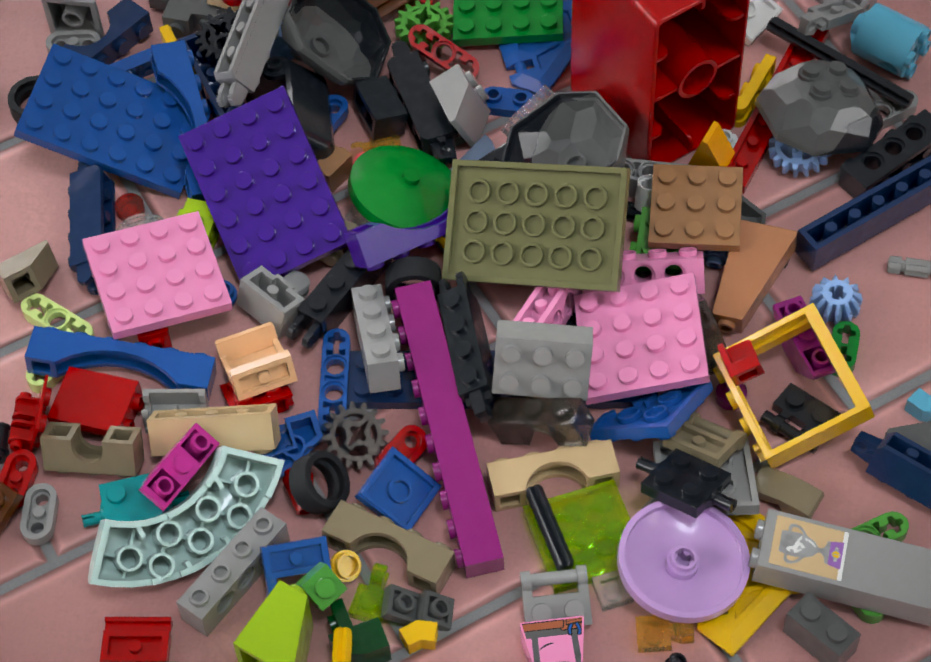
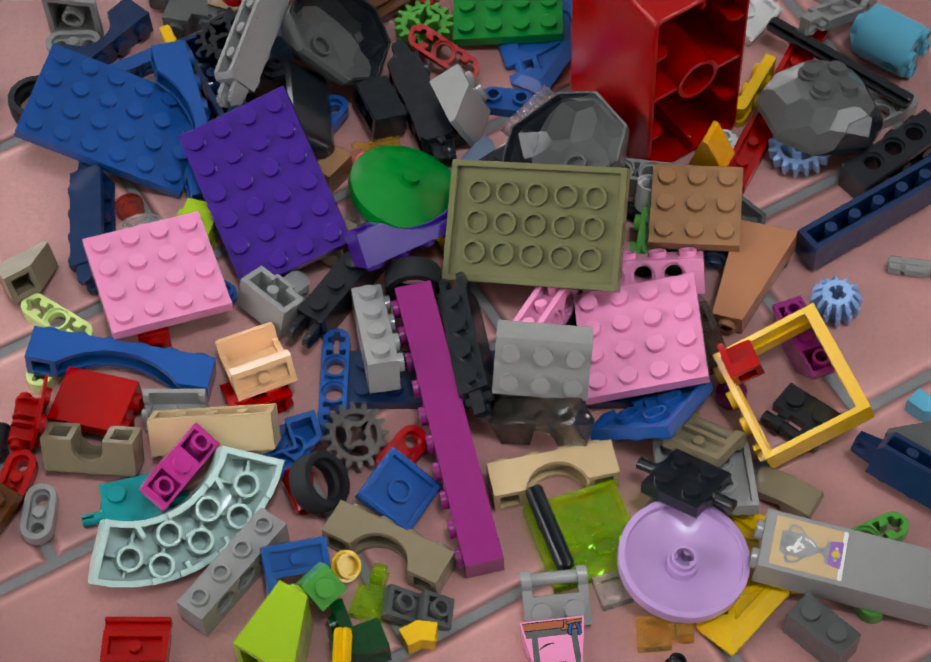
green beam [832,321,860,377] -> none

